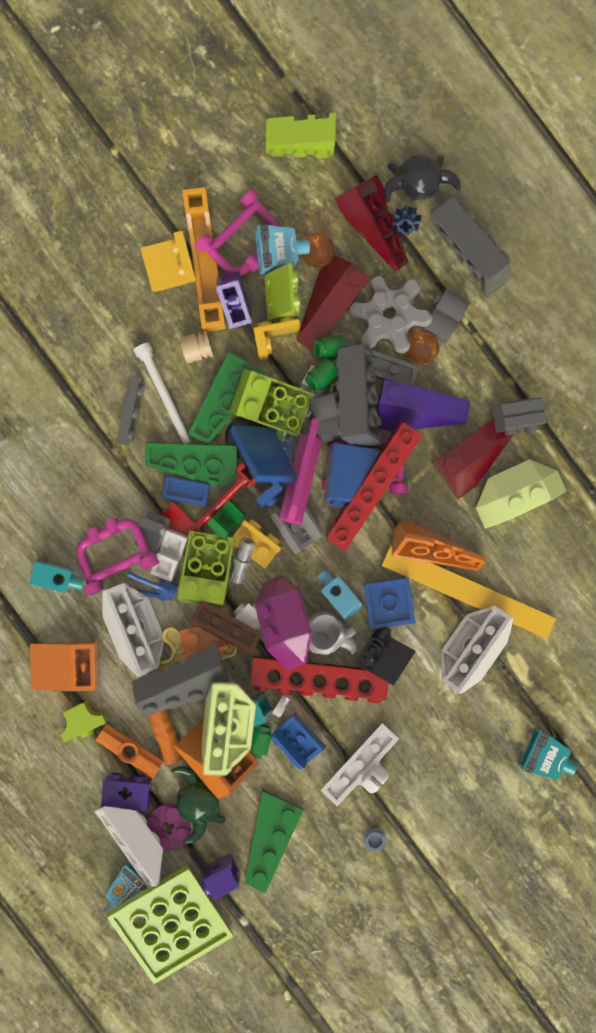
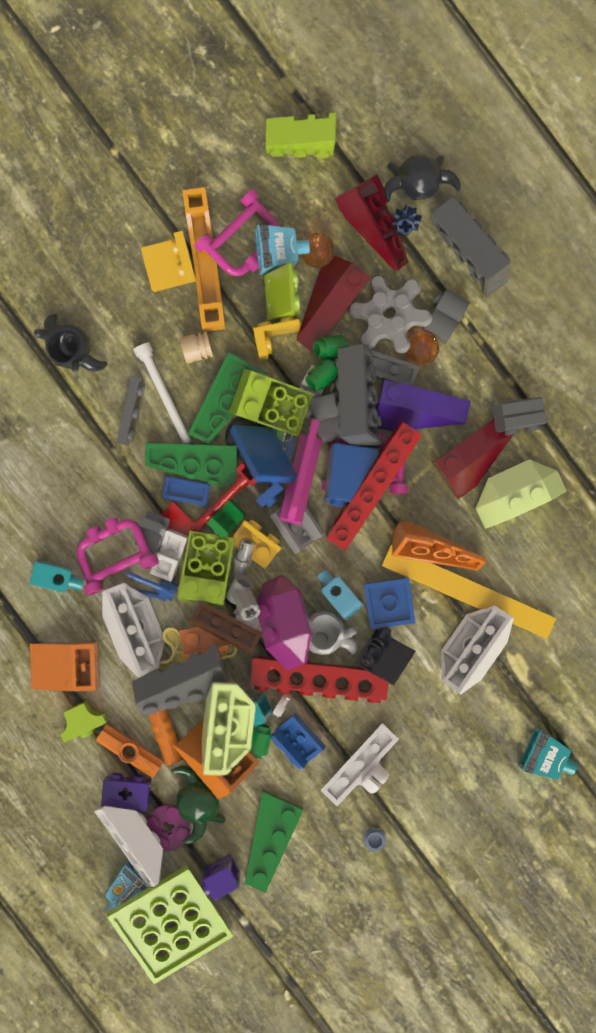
brick [216,271,252,329] -> none
none -> black piece [34,314,108,372]
none -> light grey piece [226,574,261,621]

